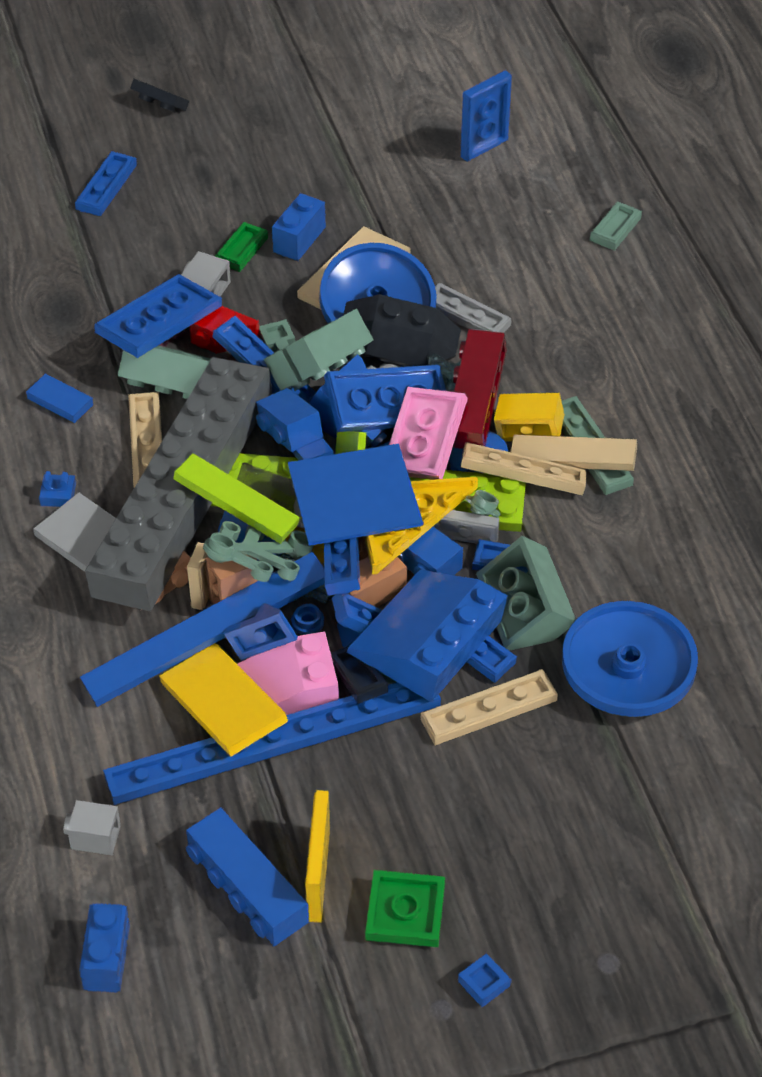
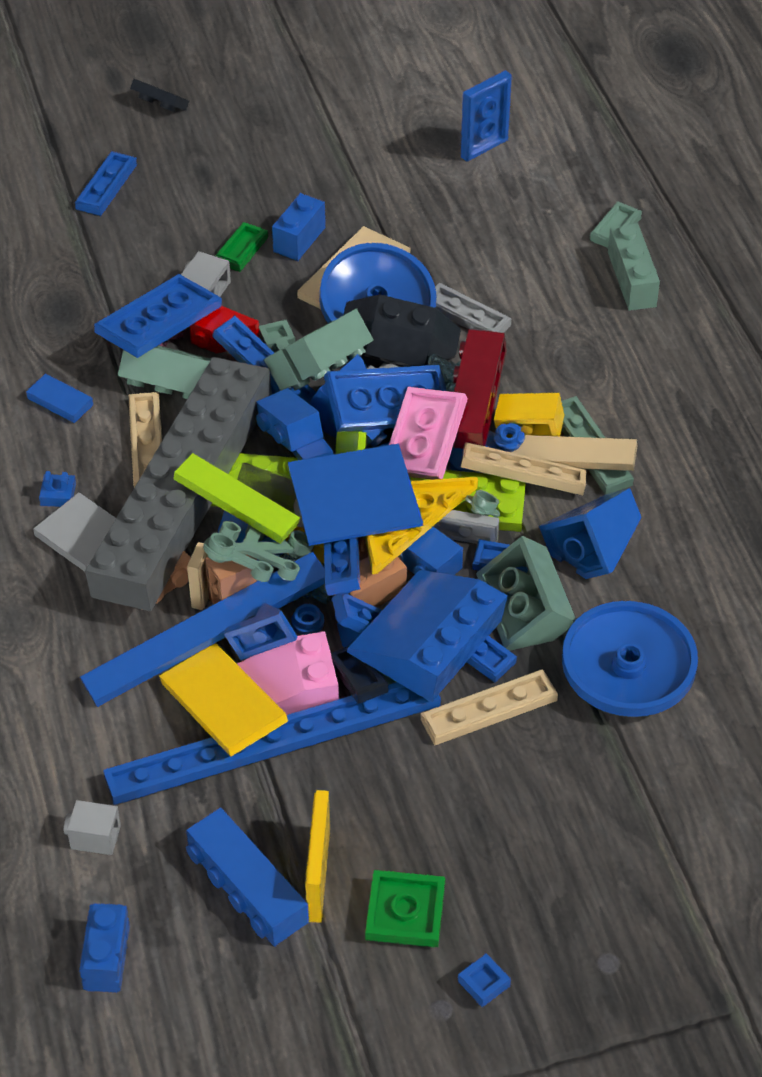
none -> blue plate [494,423,525,452]
none -> blue slope [539,488,641,579]
none -> sand green brick [608,223,660,311]

